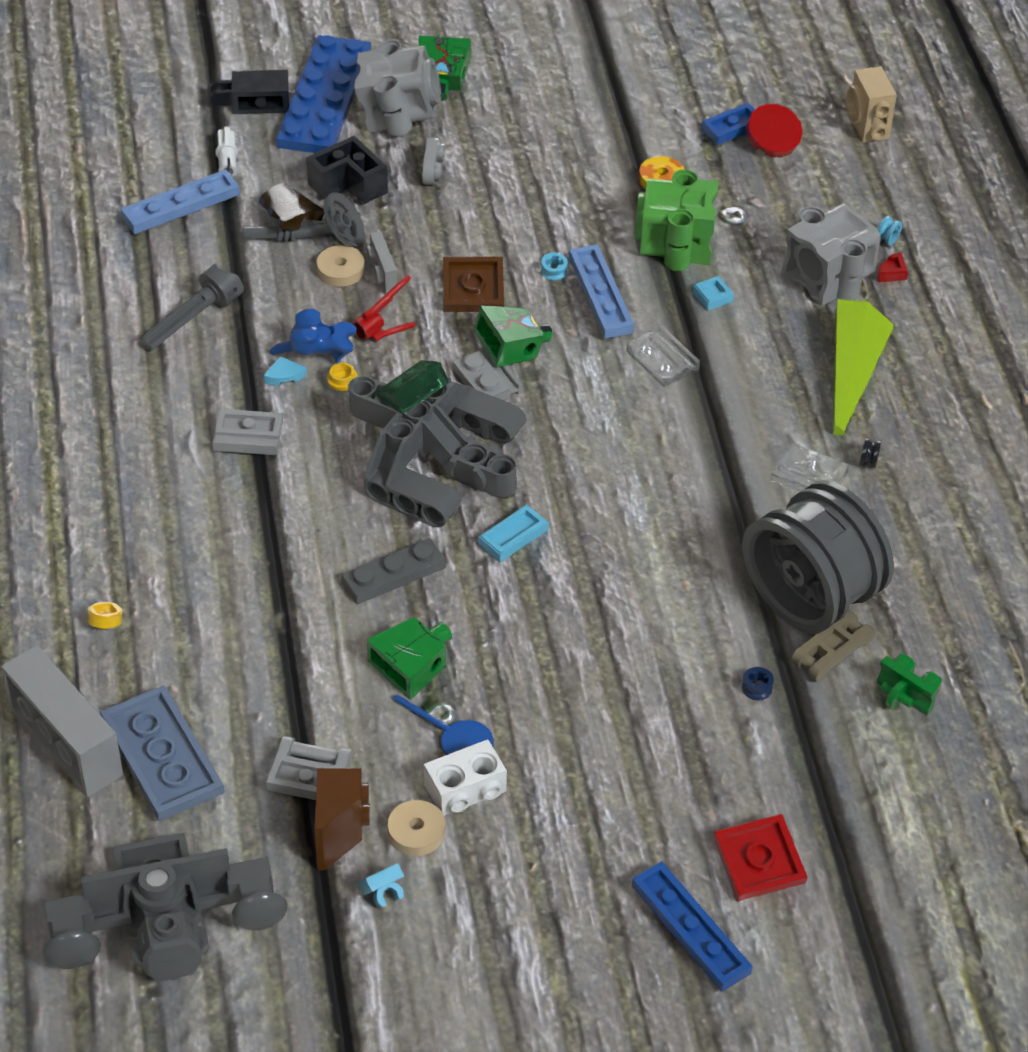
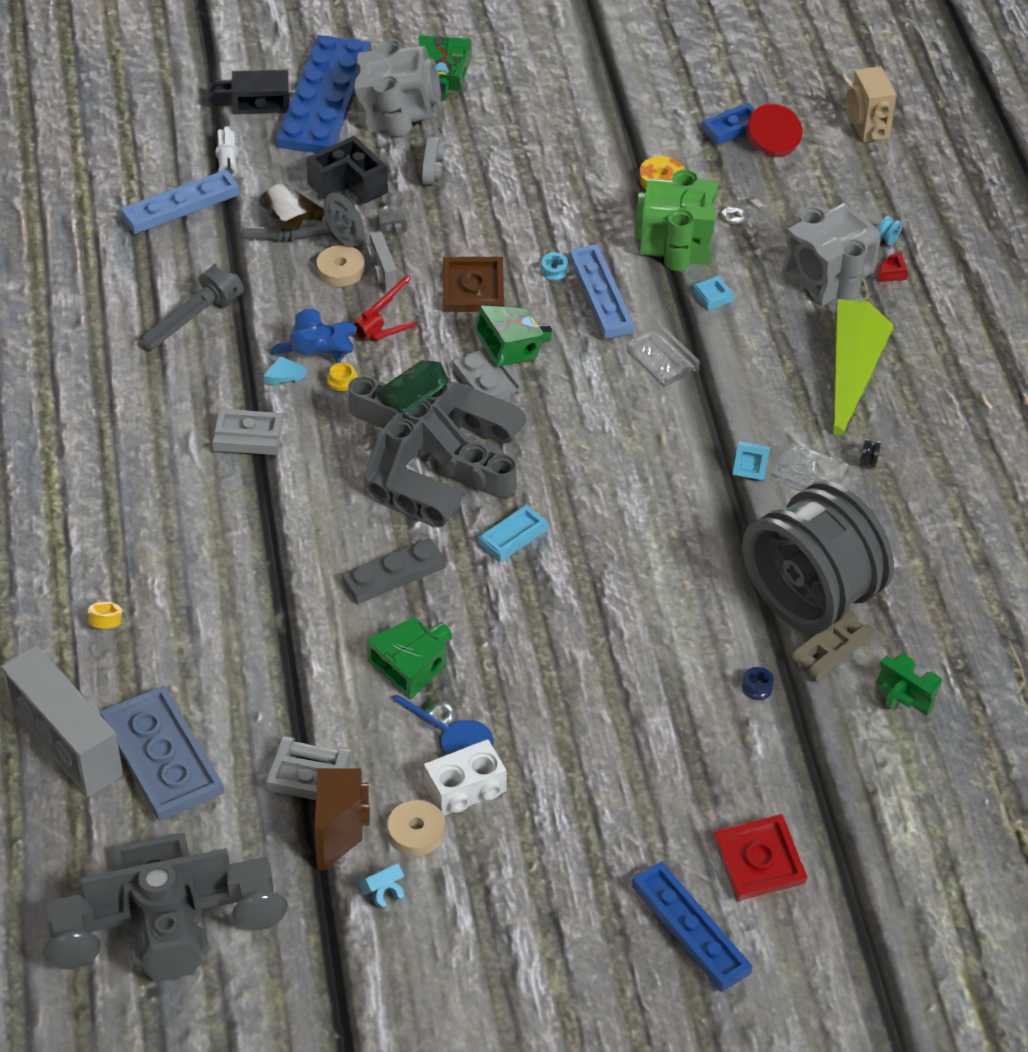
none -> flat silver piece [378,209,407,235]
none -> medium azure tile [732,441,771,481]

